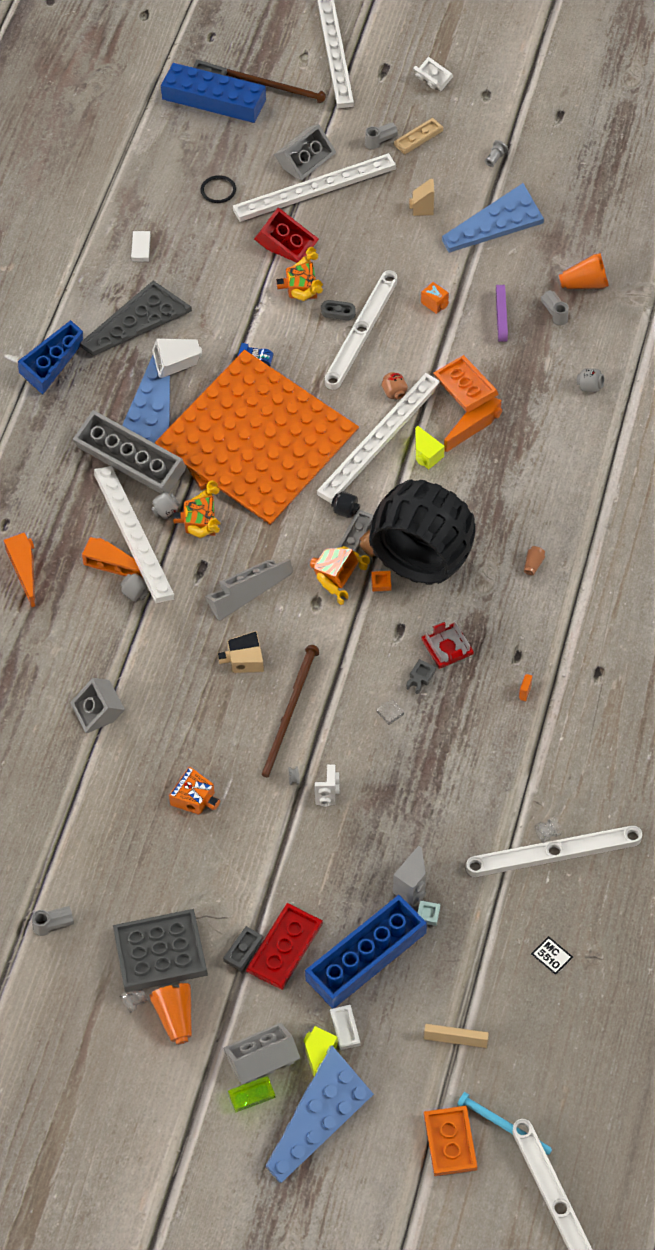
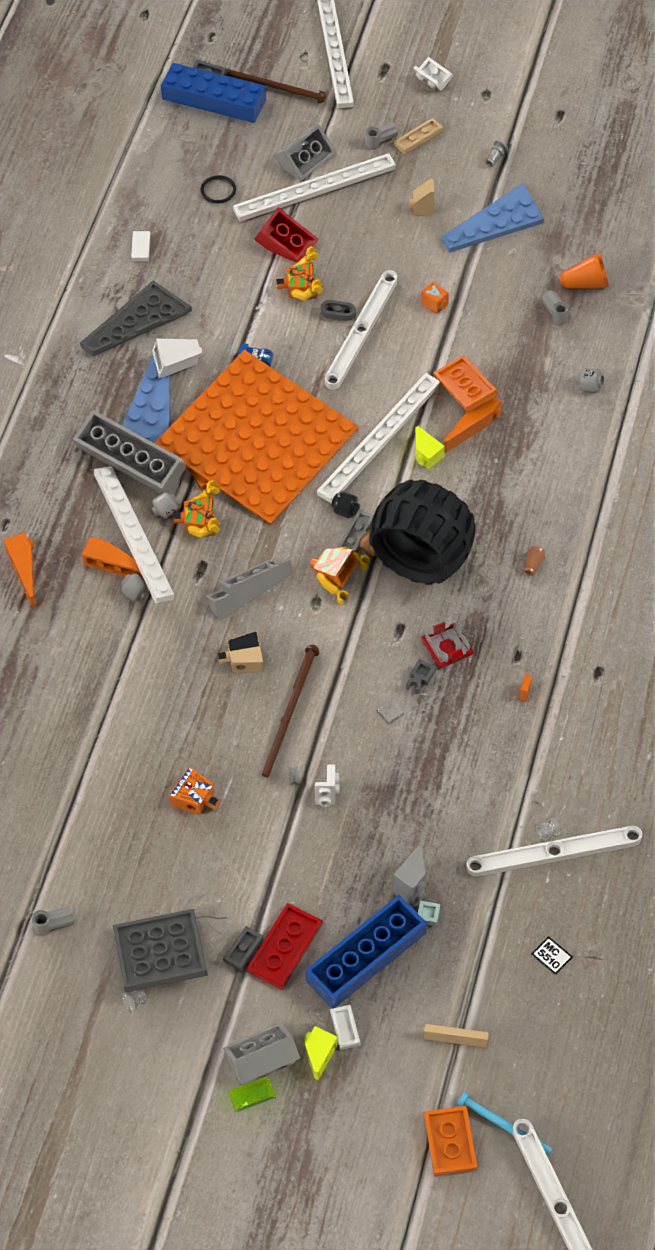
blue wedge [18,320,83,395] -> none
light grey slope [70,678,125,733] -> none
orange cone [149,983,192,1045] -> none
medium blue wing [265,1045,374,1183] -> none
orange plate [371,571,391,592] -> none
nougat head [381,372,408,400] -> none
medium lavender beam [496,285,508,342] -> none

